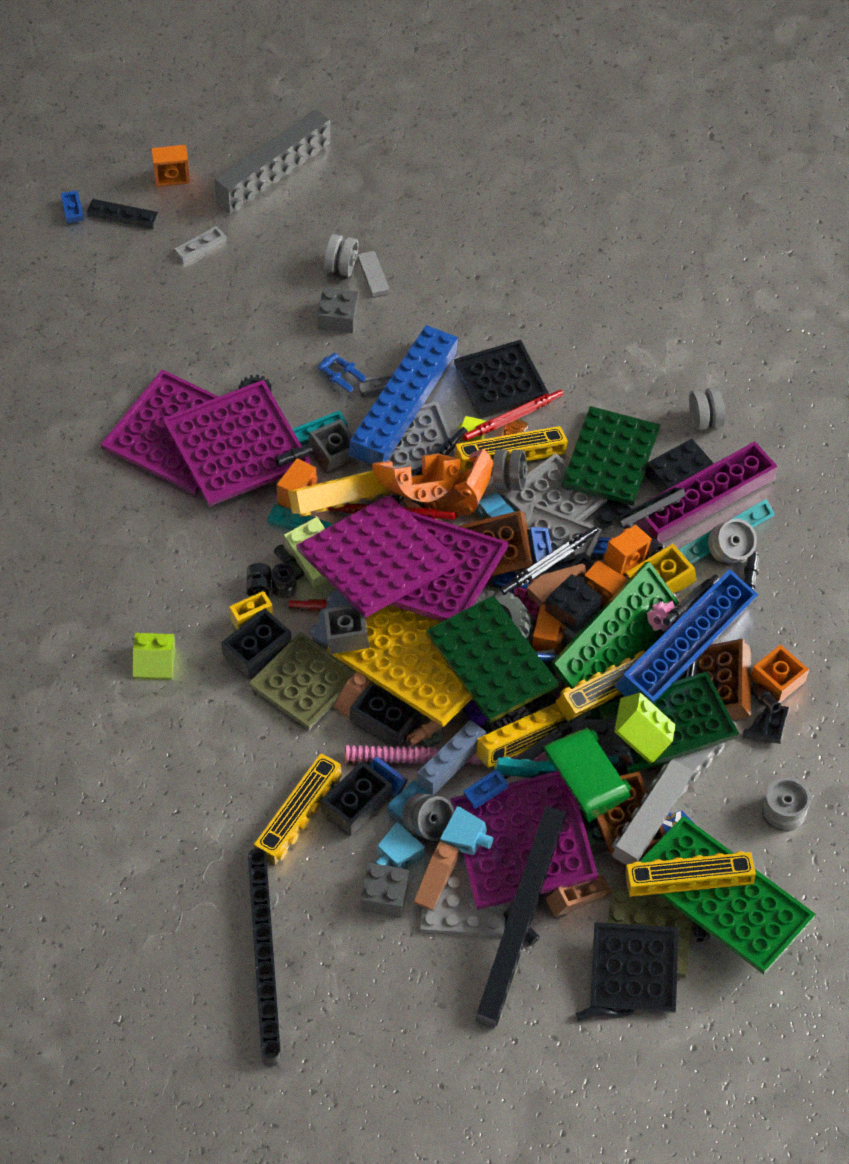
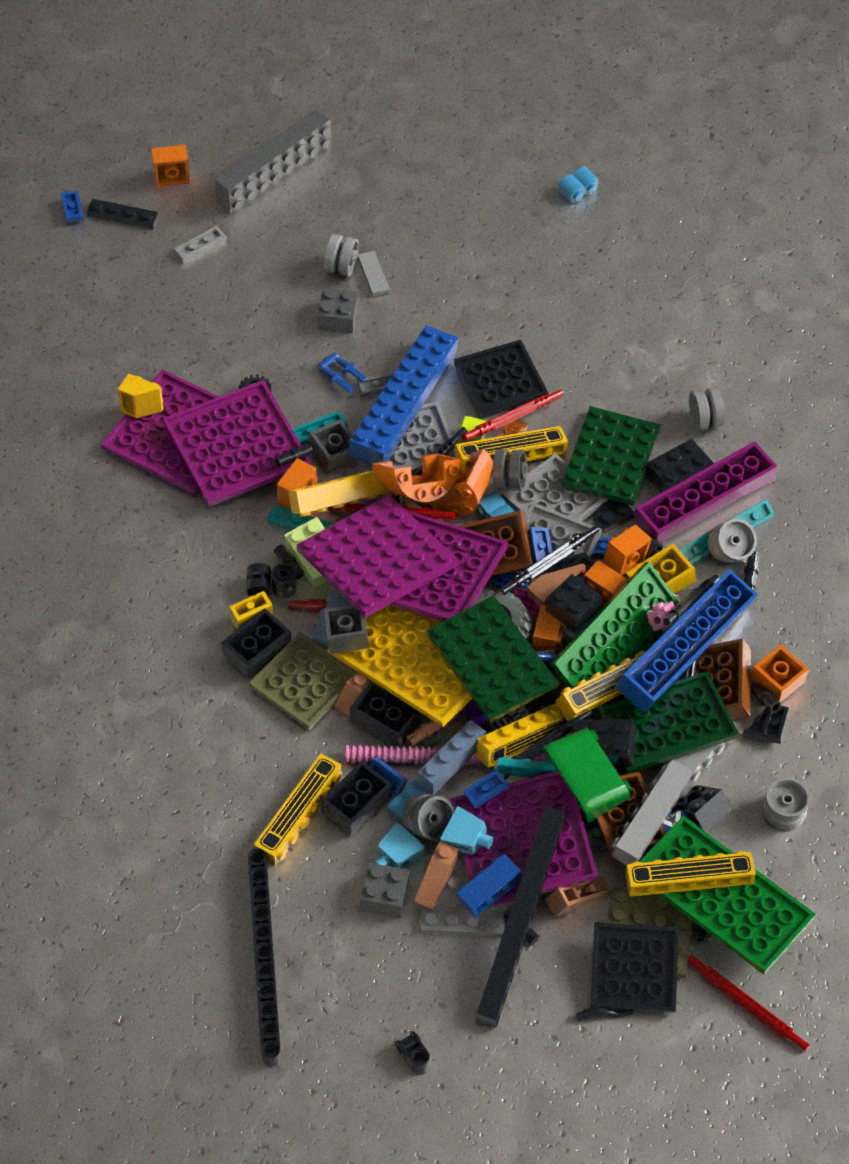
lime slope [133,633,176,680] -> none
black plate [612,487,686,529] -> none
lime slope [614,693,675,763] -> none
none -> yellow slope [118,373,164,418]
none -> black piece [394,1031,430,1075]
none -> blue brick [457,854,522,918]
none -> dark azure brick [558,166,598,202]
none -> black slope [671,785,733,832]
none -> red axle [687,954,810,1052]

